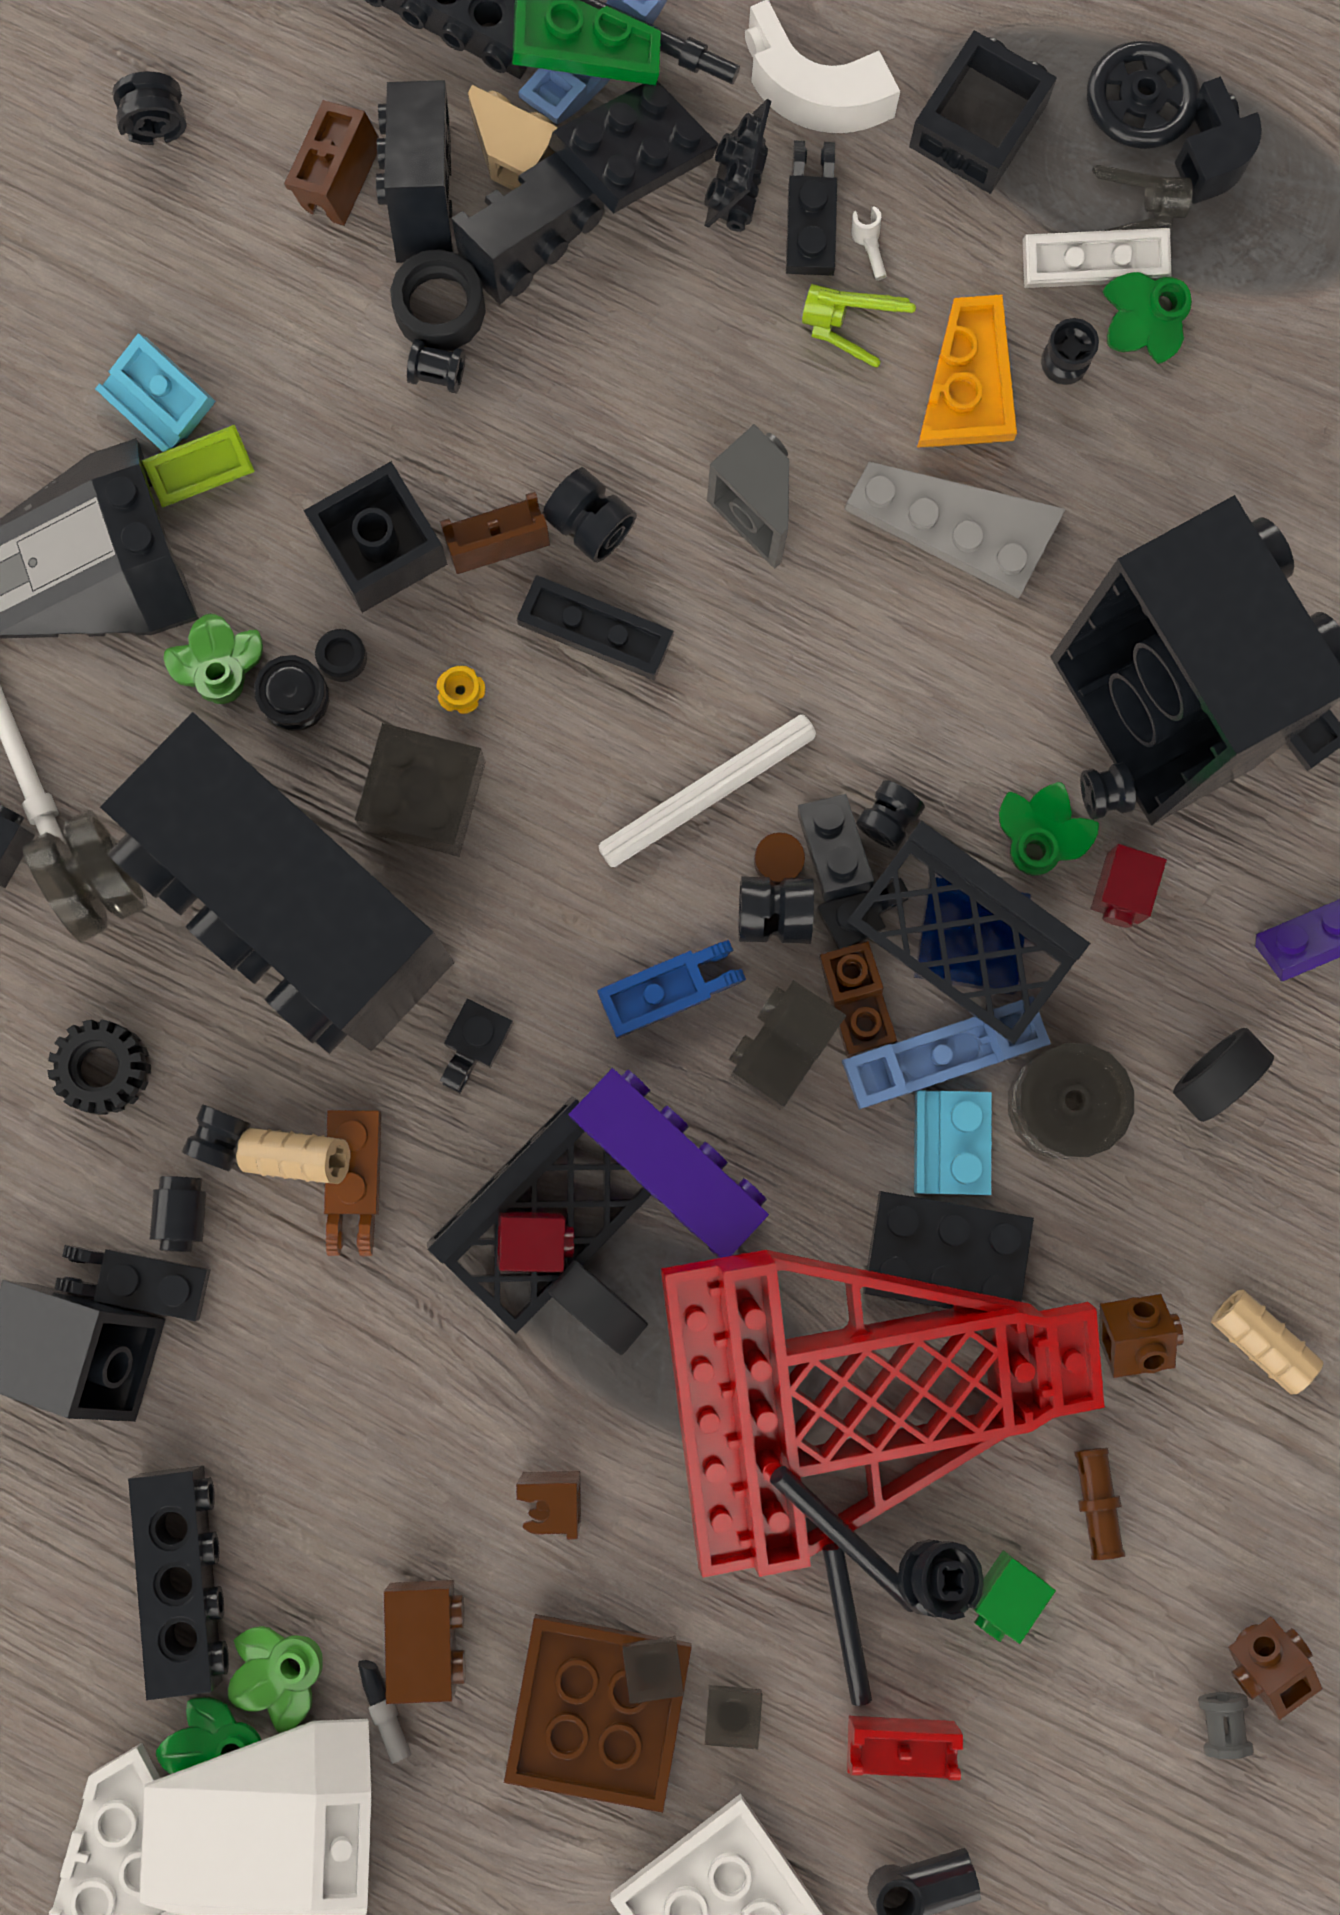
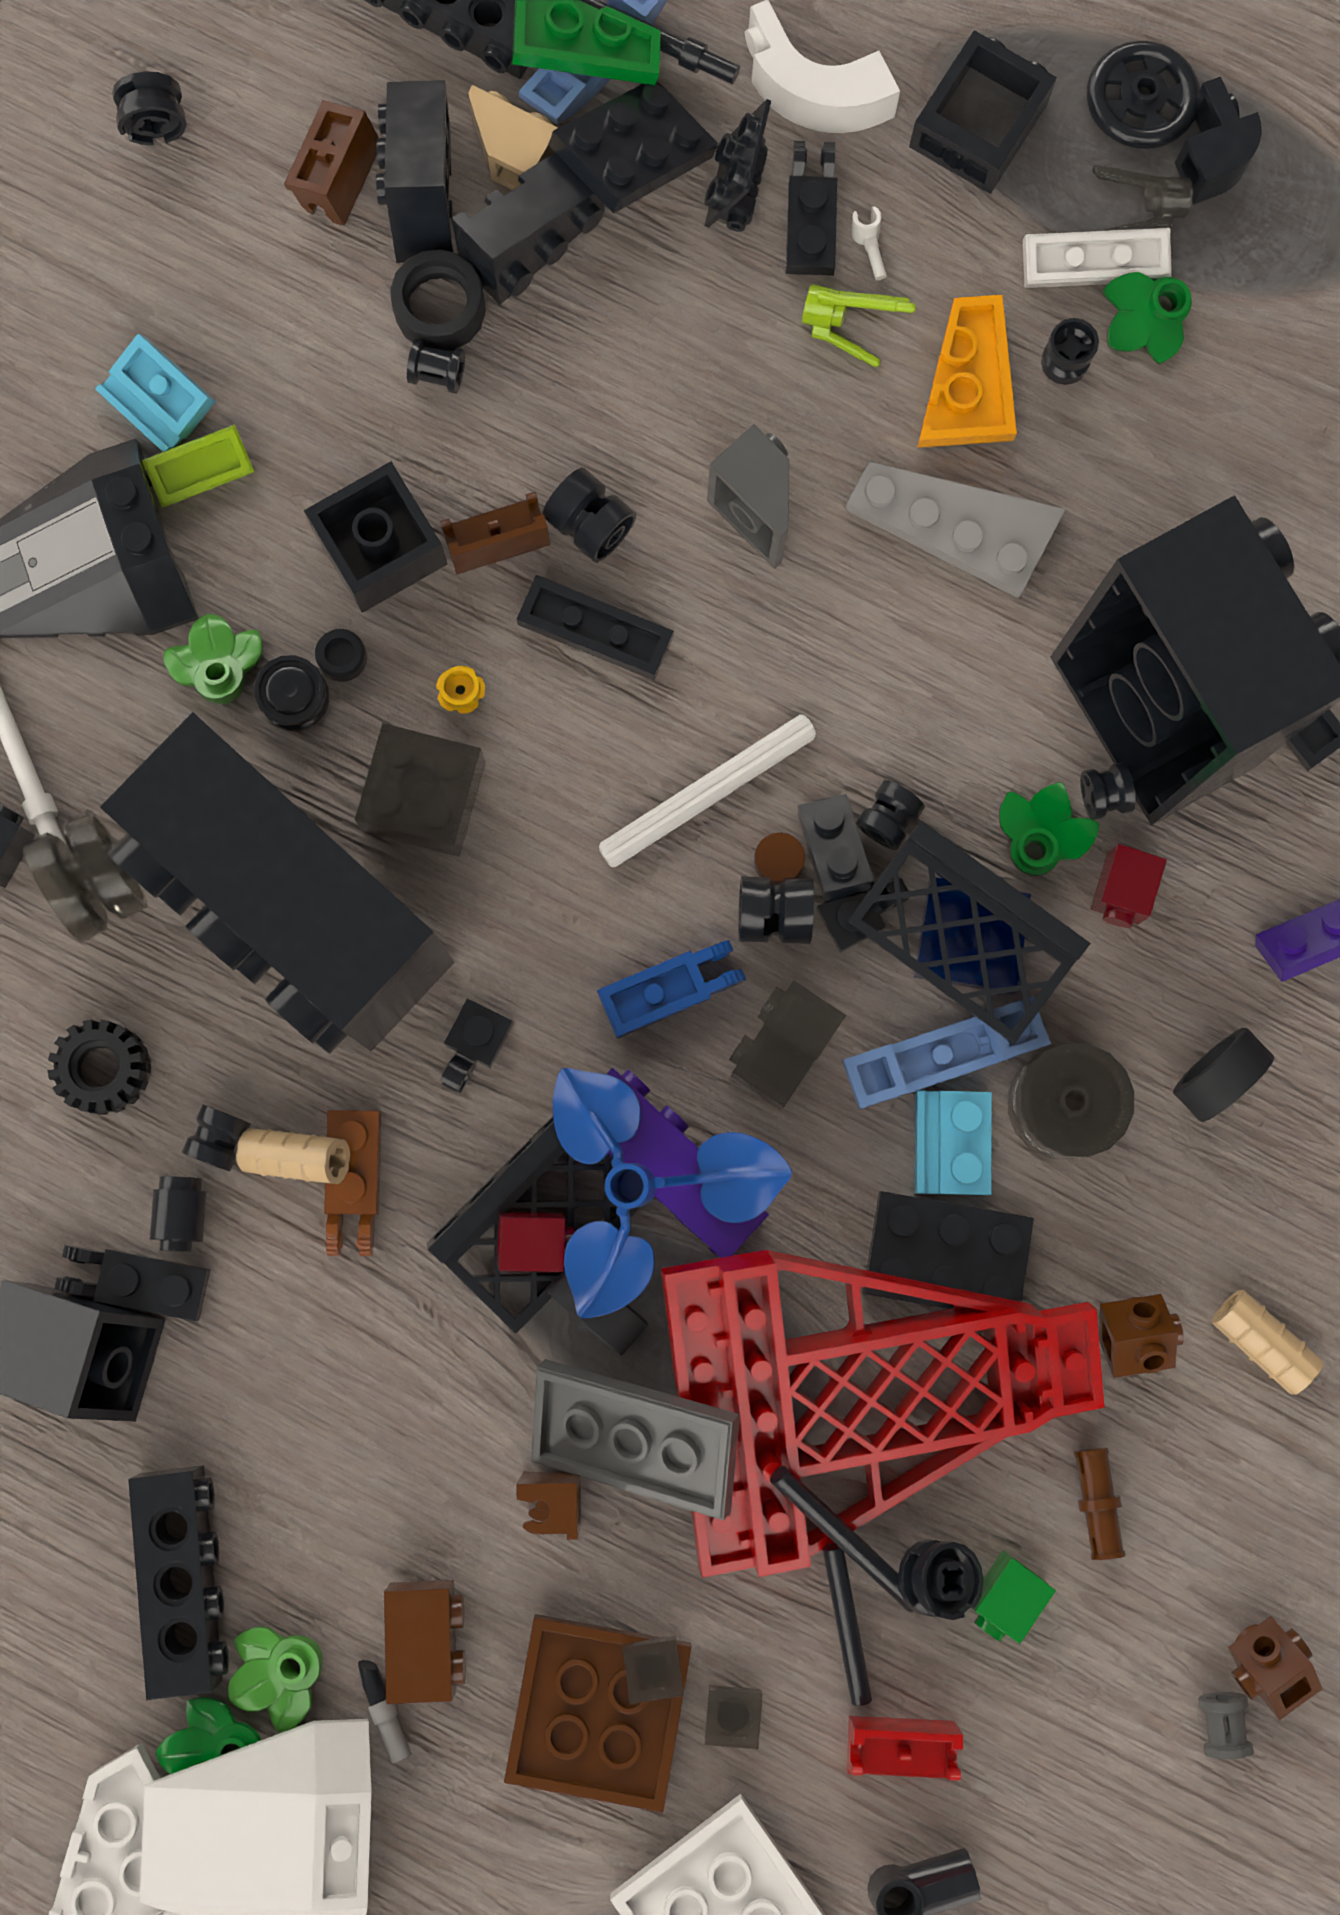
reddish brown slope [819,941,897,1058] -> none
none -> dark grey tile [531,1359,740,1521]
none -> blue plant [552,1068,792,1318]

